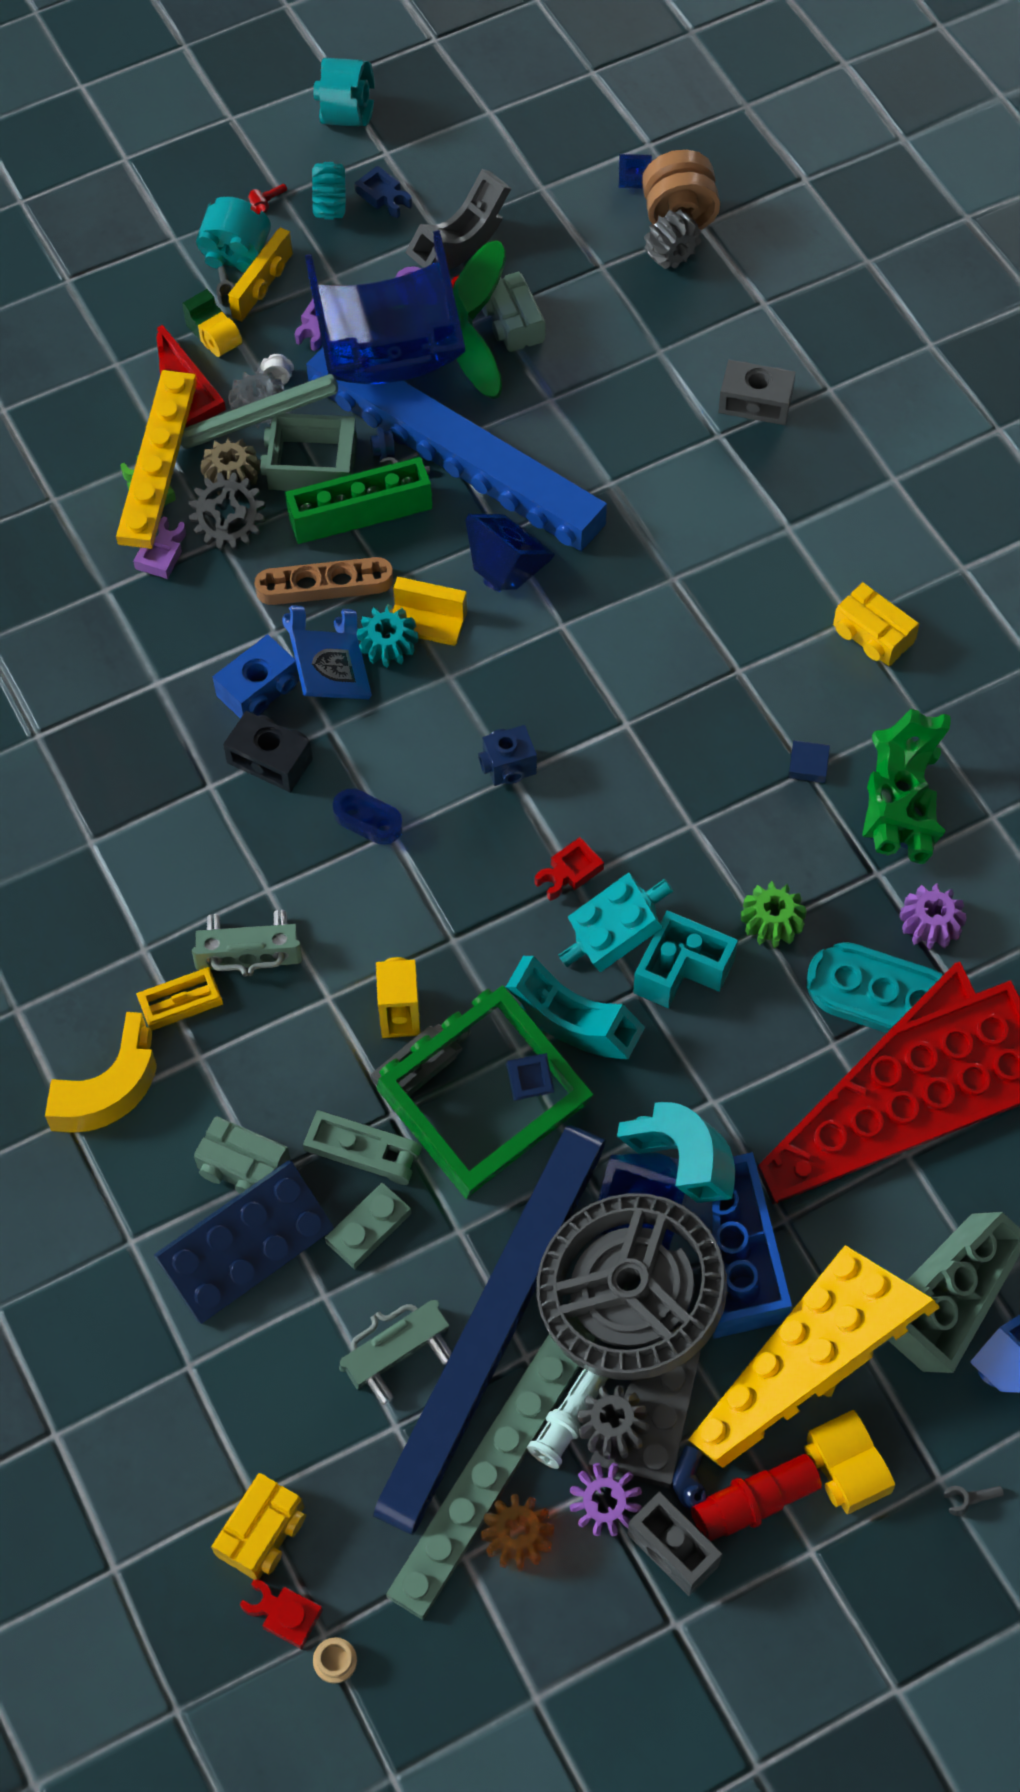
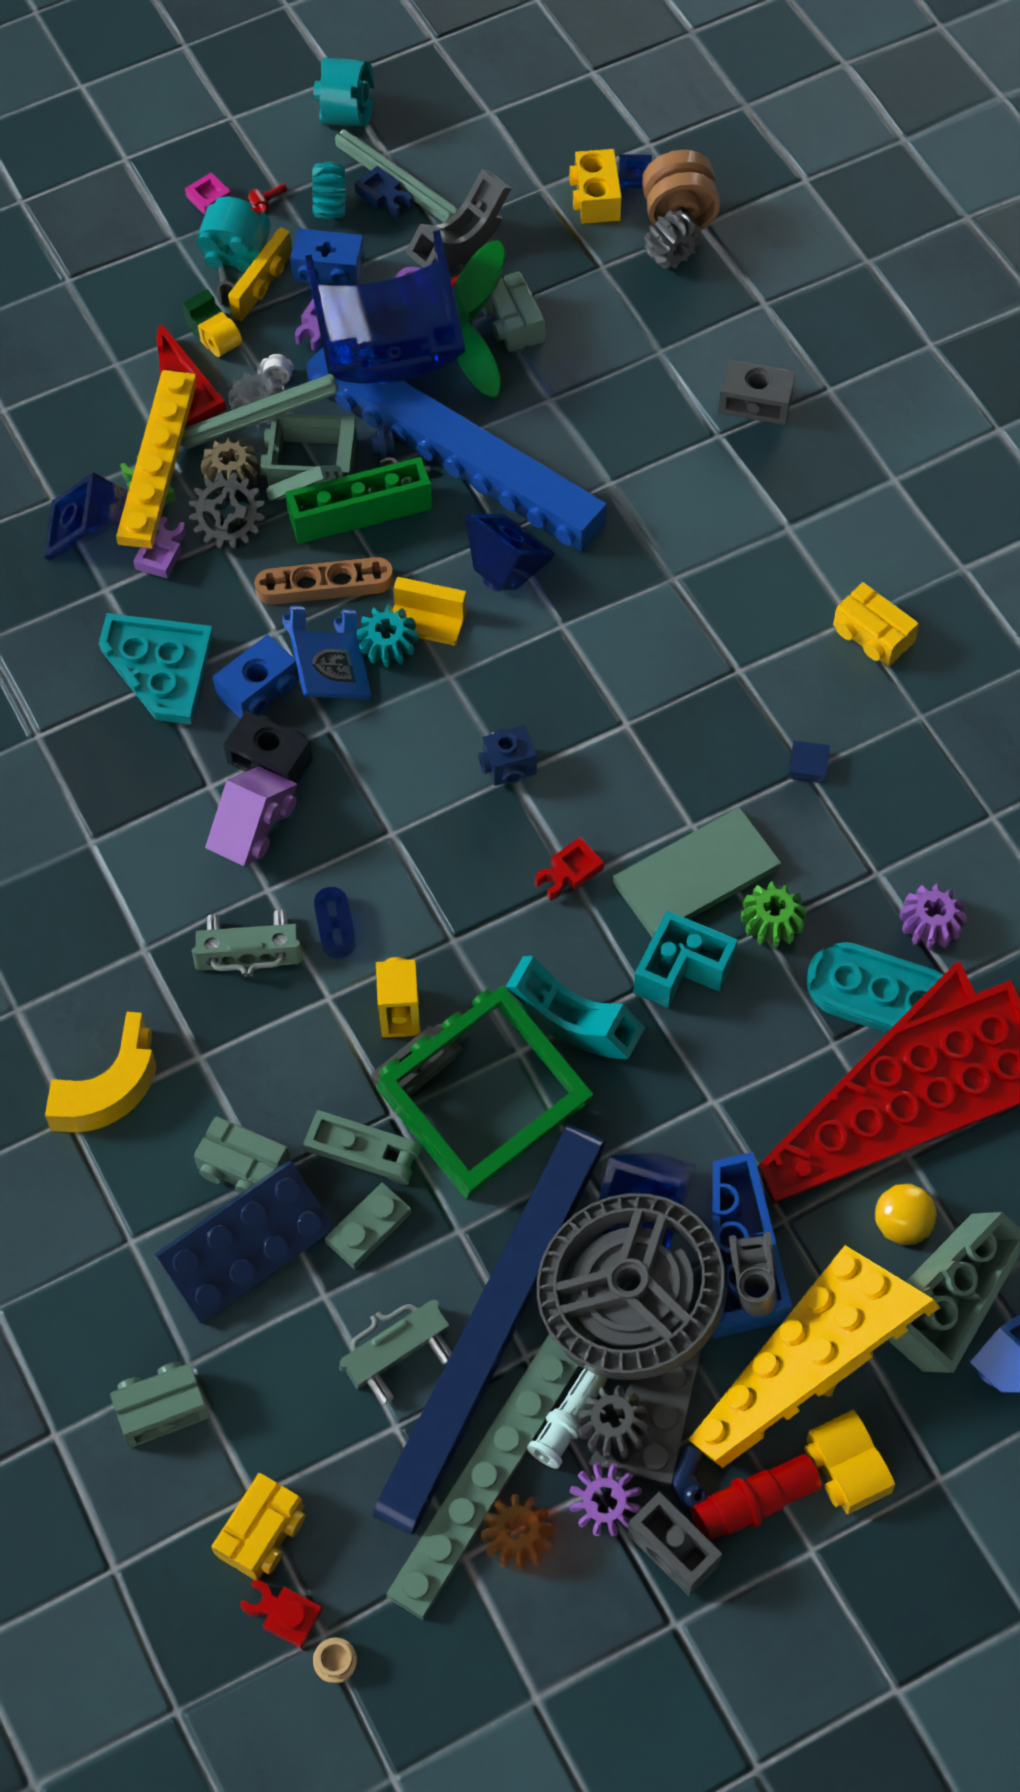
yellow tile [136,967,223,1031] -> none
clear blue plate [333,789,403,844] -> none
dark blue tile [506,1053,555,1101] -> none
teal plate [558,873,674,972] -> none
teal arch [617,1102,735,1203] -> none
green hips [862,709,951,864] -> none
dark grey hand [944,1486,1004,1516] -> none
none -> clear blue slope [43,472,127,561]
none -> teal plate [99,613,214,725]
none -> sand green brick [110,1362,209,1448]
none -> dark pink plate [185,173,231,215]
none -> medium lavender brick [205,766,298,866]
none -> sand green tile [266,465,343,501]
none -> blue brick [290,228,365,288]
none -> clear blue beam [314,887,355,959]
none -> sand green axle [335,129,459,222]
none -> yellow brick [569,149,621,224]
none -> sand green tile [613,807,781,938]
none -> dark grey piece [729,1231,777,1317]
none -> yellow hair [875,1183,937,1245]

